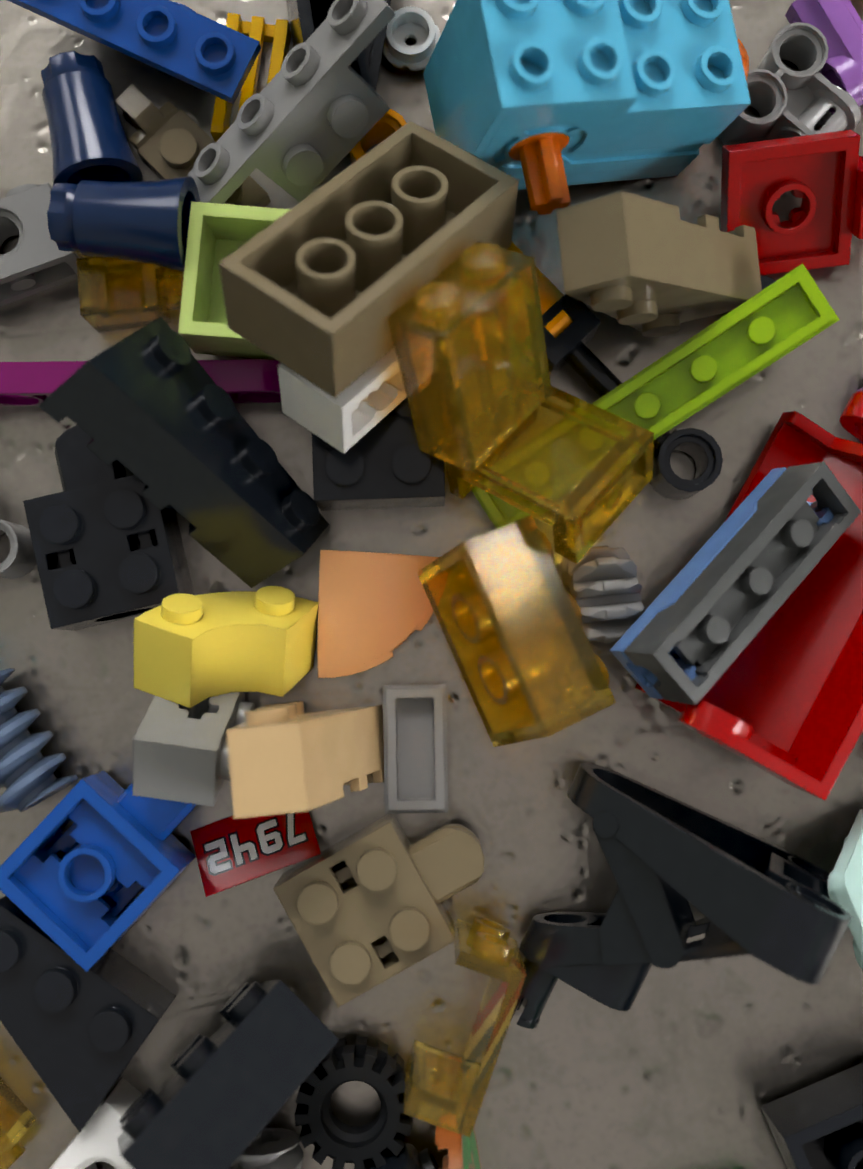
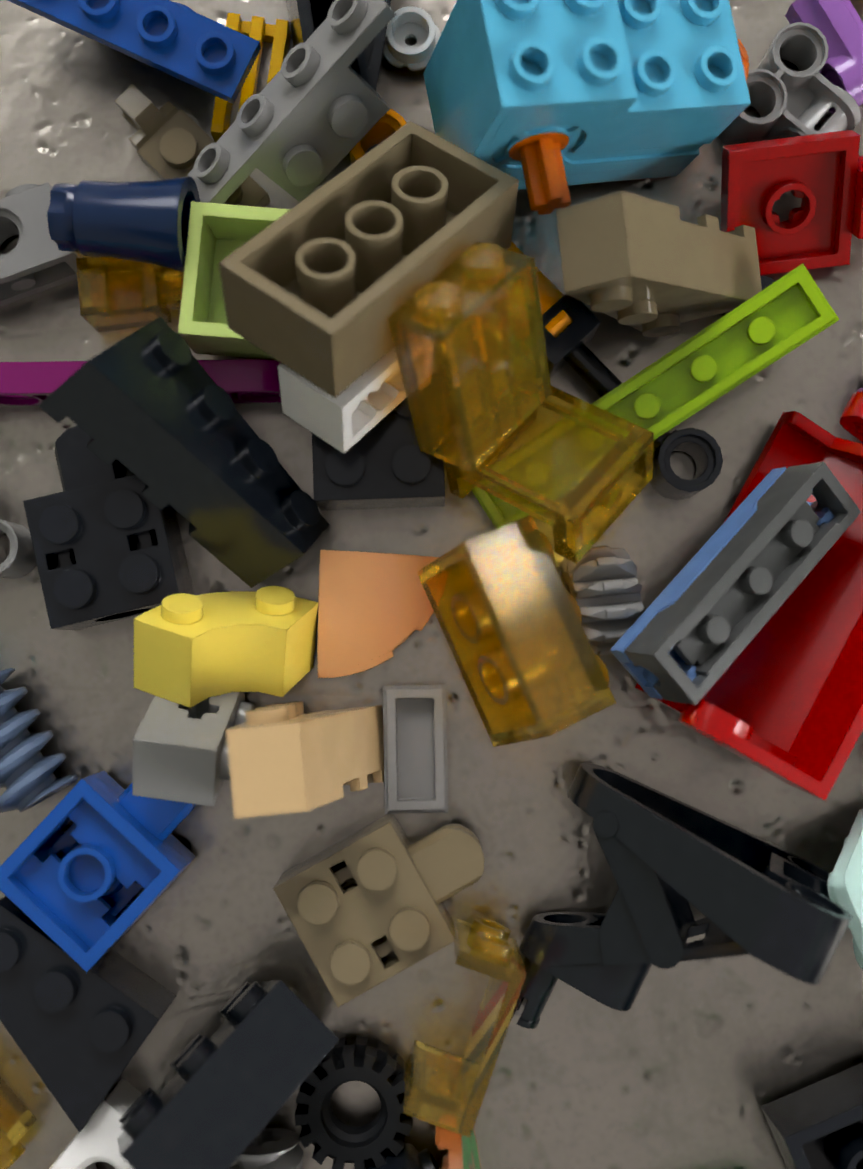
dark blue plant [41,51,143,186] -> none
red sticker [190,811,321,897] -> none

